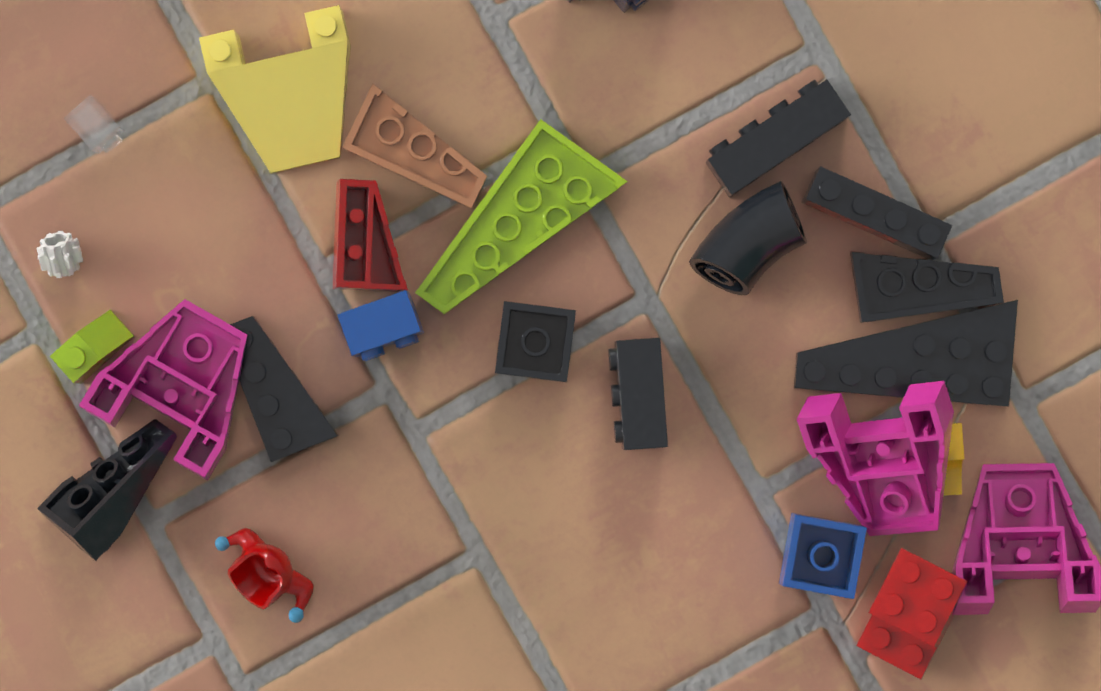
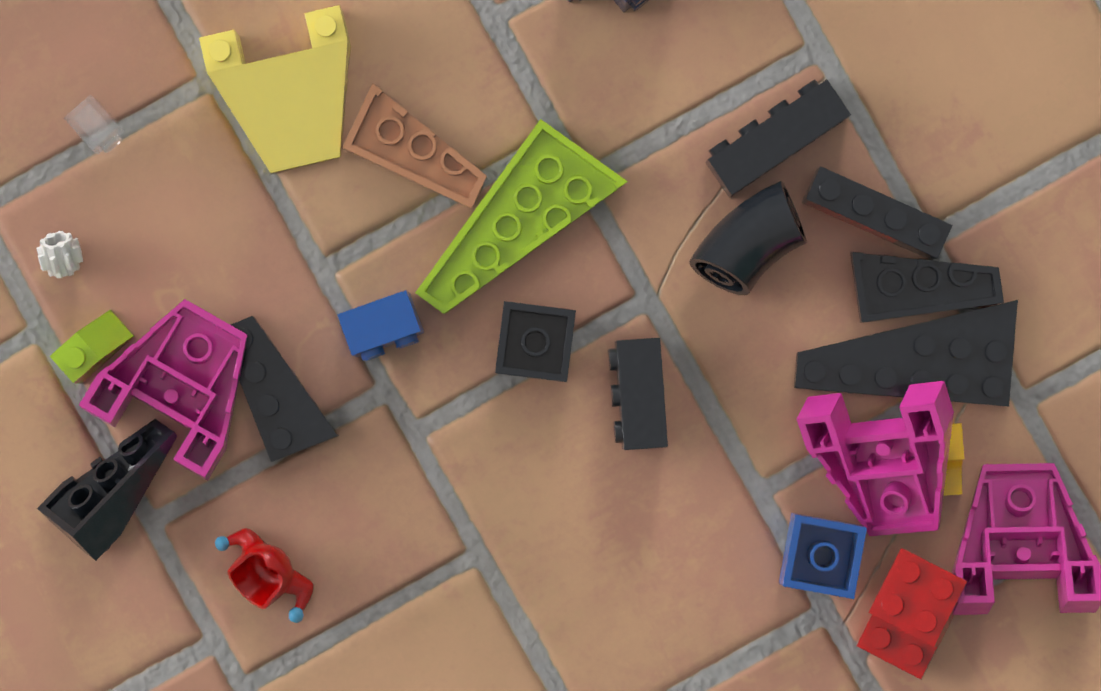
red wedge [333,179,408,292] -> none

